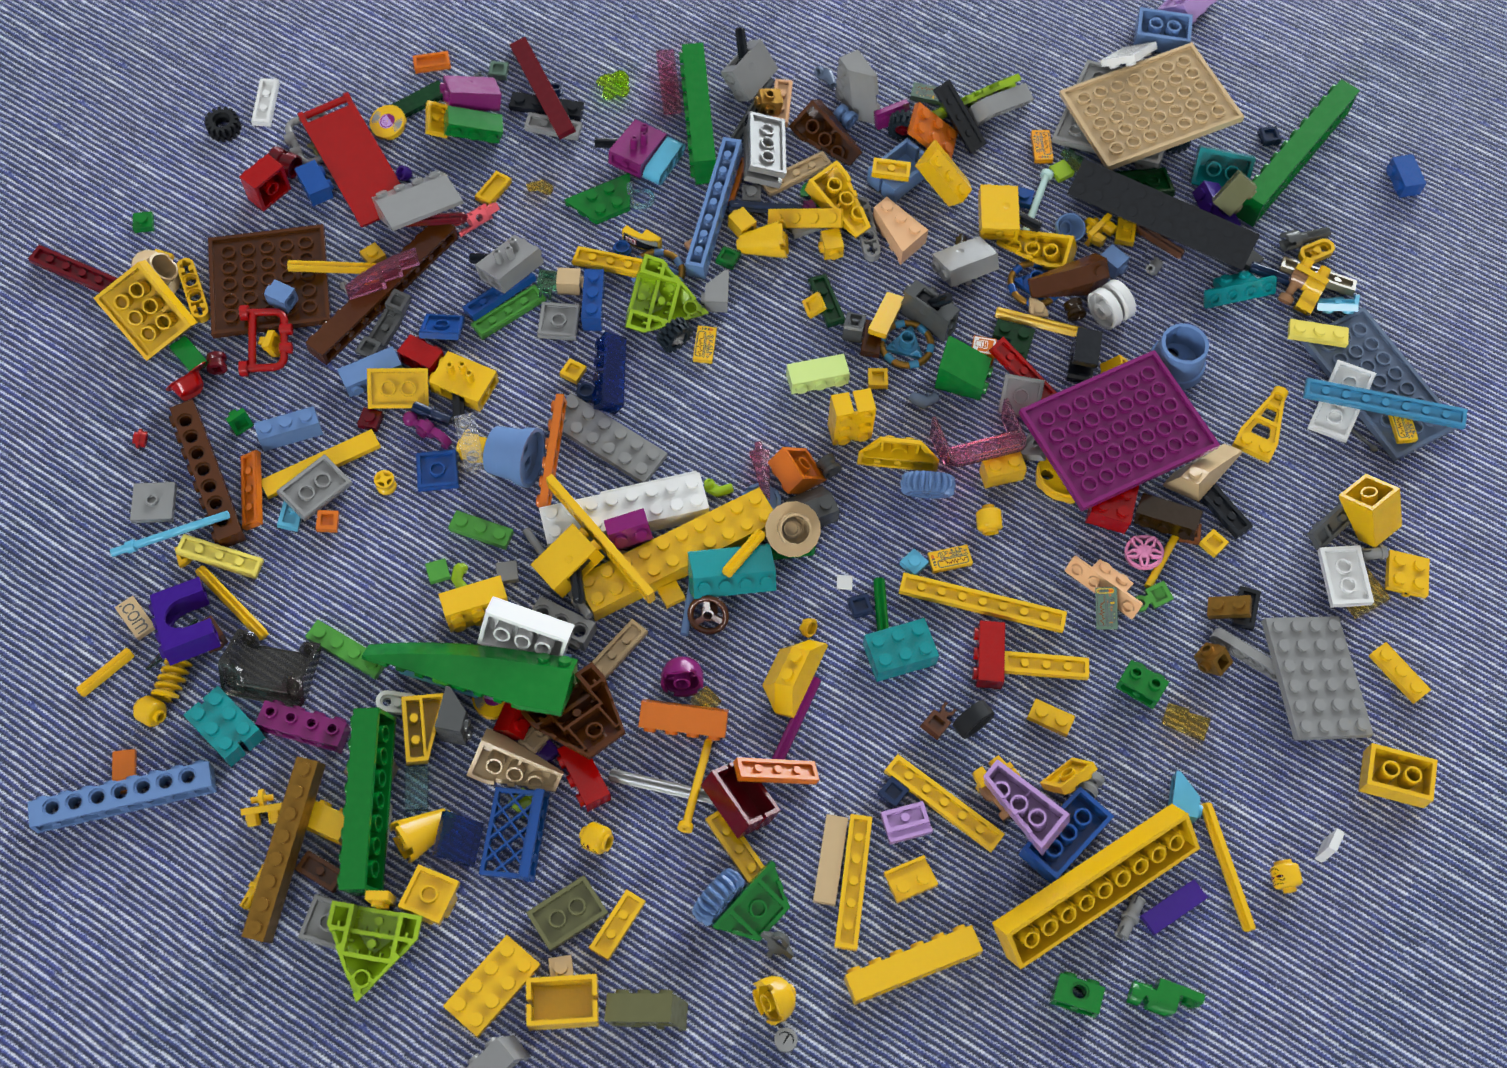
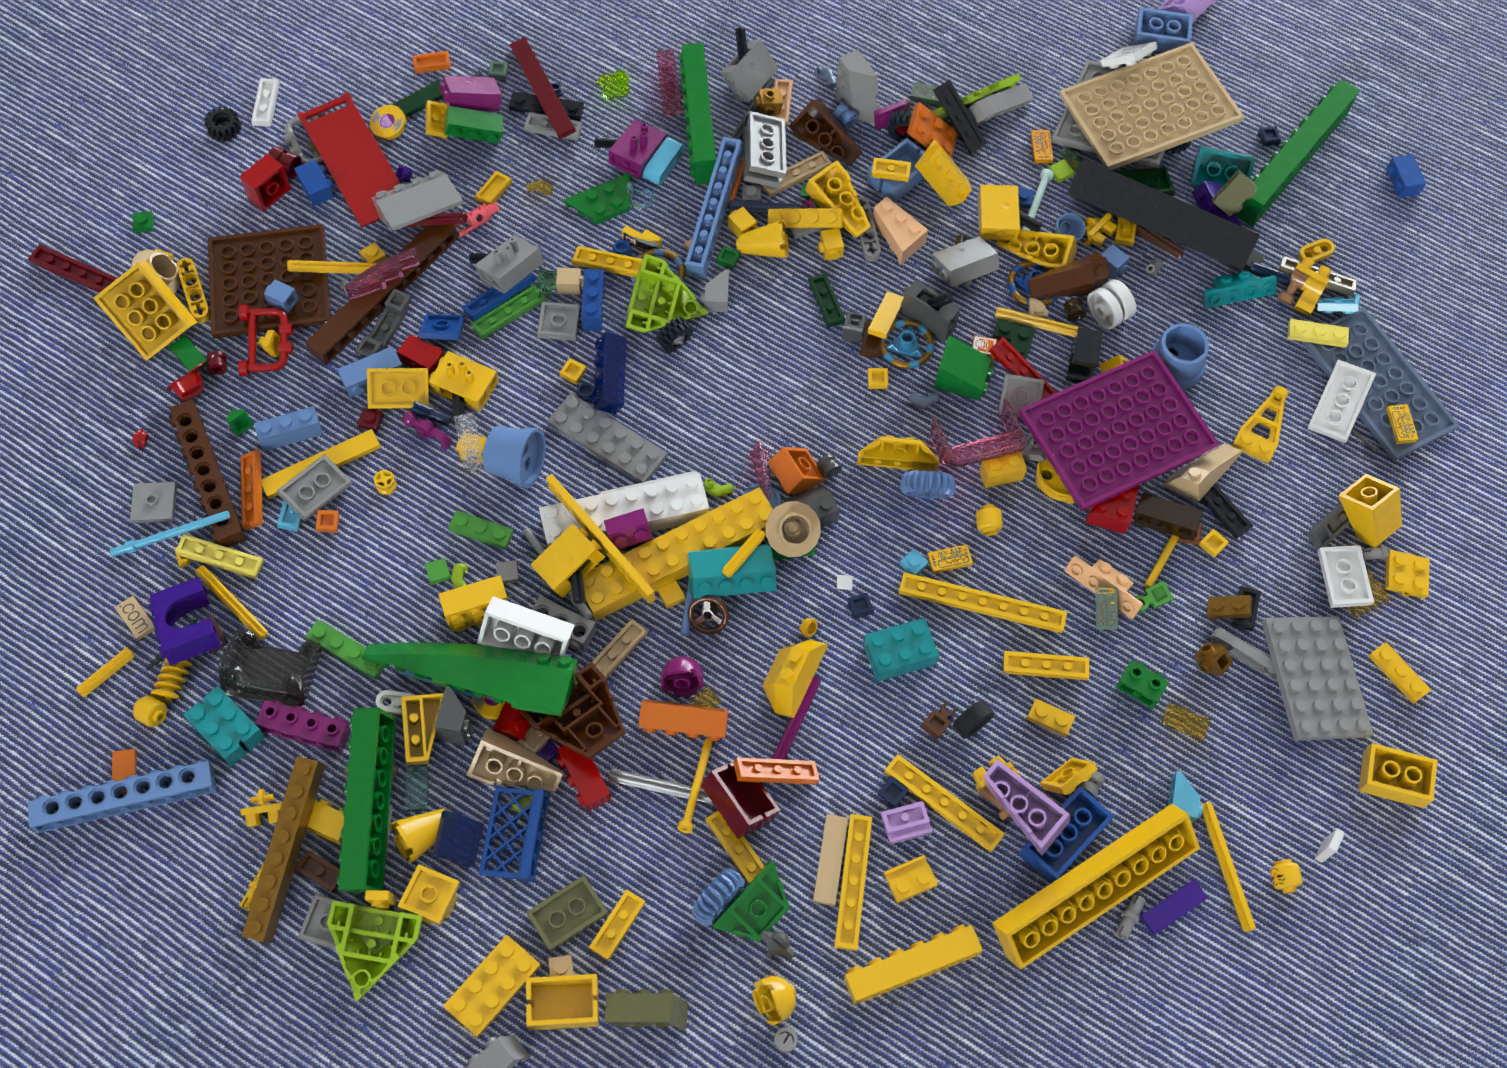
blue tile [416,449,459,492] -> none
orange plate [536,394,567,508] -> none
yellow head [579,822,614,855] -> none
yellow tile [693,325,717,364] -> none
yellowish green brick [786,354,850,394] -> none
yellow tile [802,291,827,319] -> none
yellow piece [827,388,876,445] -> none
green axle [873,577,889,631] -> none
red brick [972,620,1005,689] -> none
green brick [1050,971,1105,1018] -> none
bright pink wheel [1124,535,1164,570] -> none
green plate [1126,978,1206,1017] -> none
dark grey piece [1279,227,1331,251] -> none
dark azure tile [1303,377,1468,430] -> none

